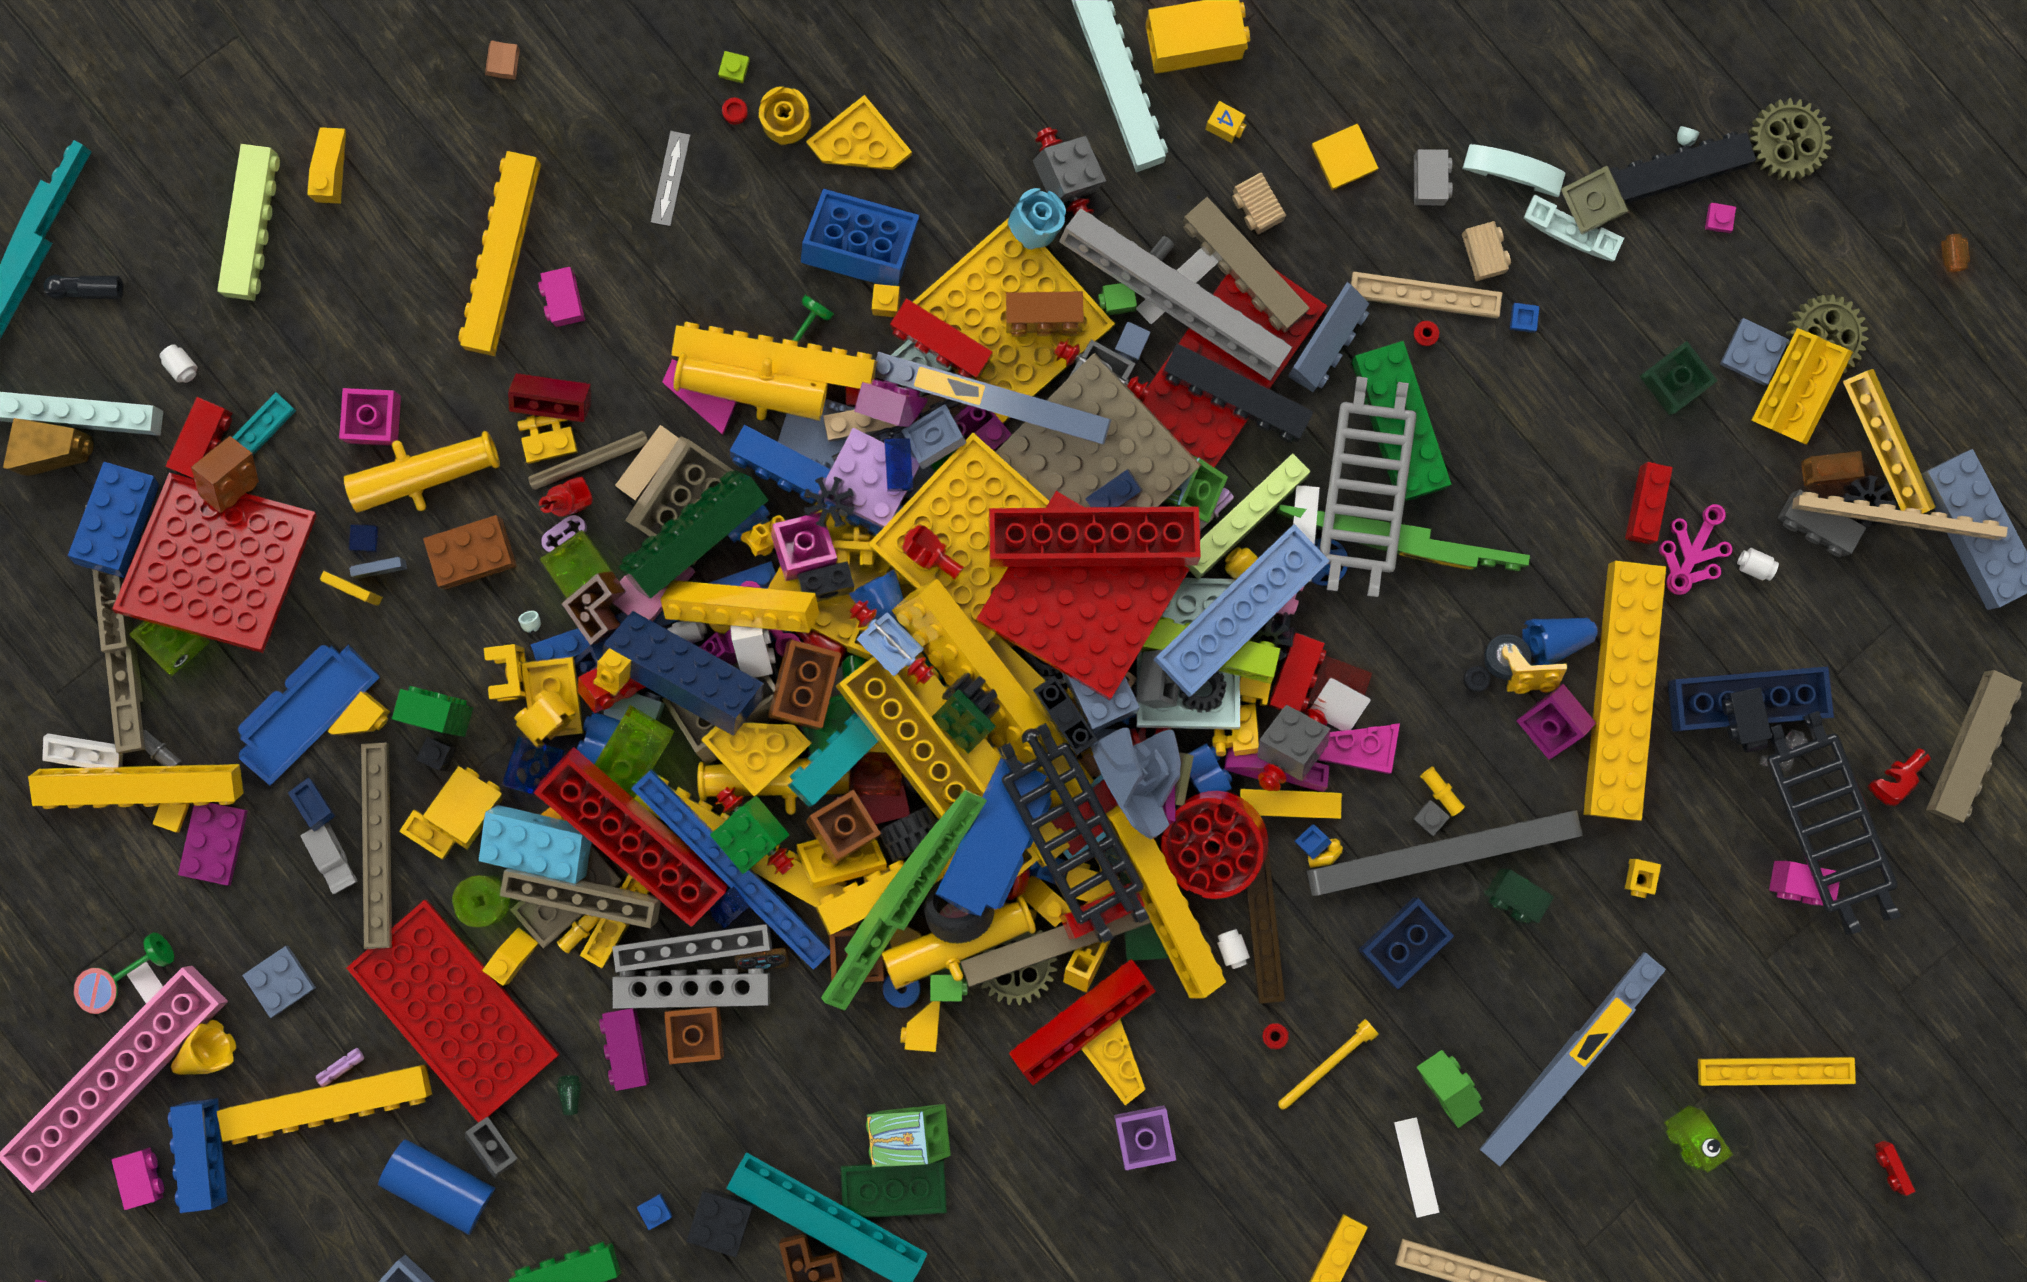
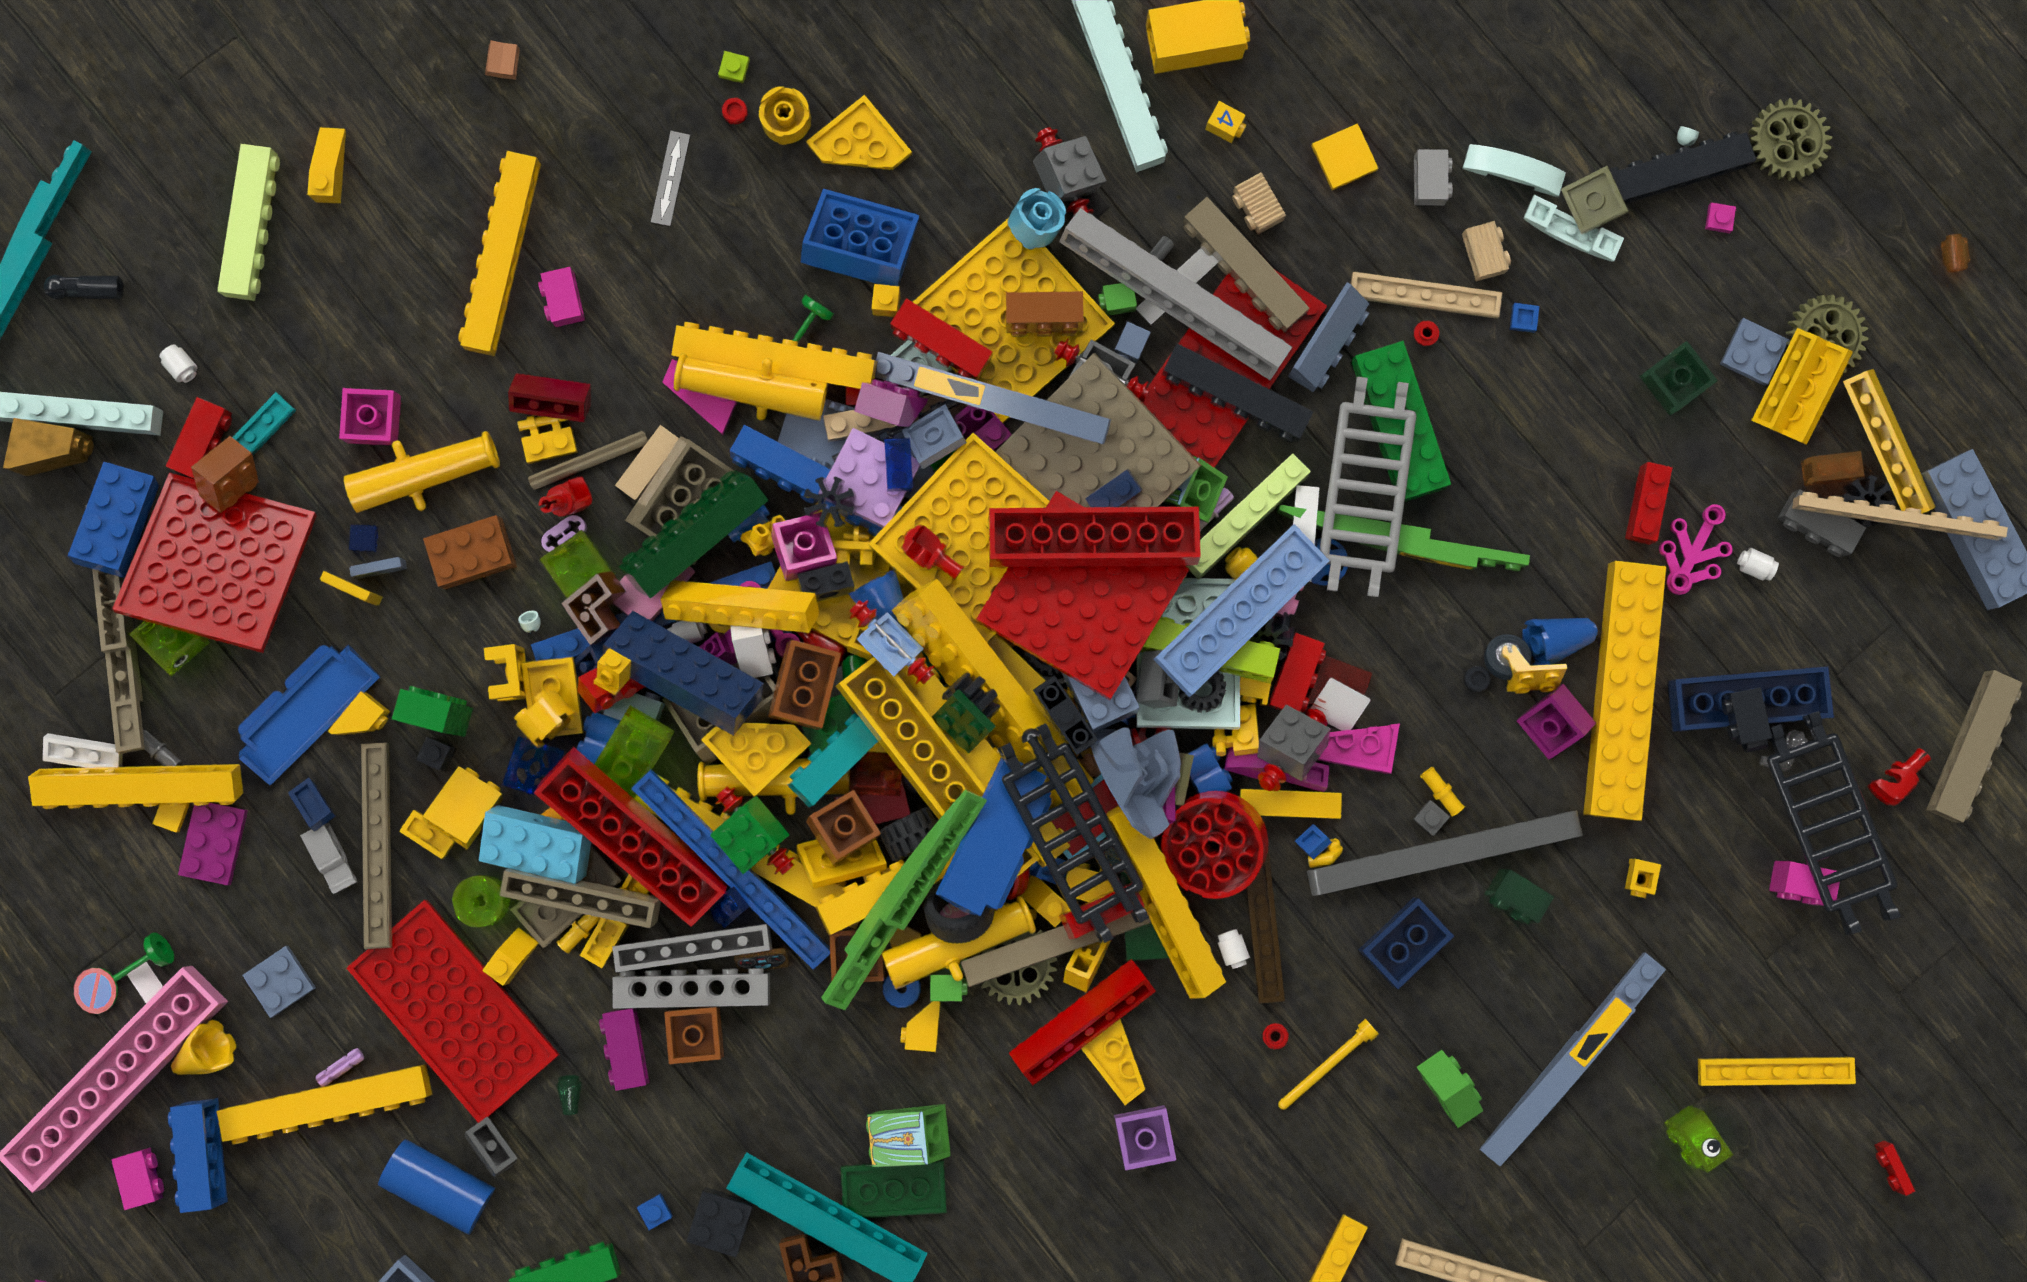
white sticker [1394,1117,1439,1217] -> none

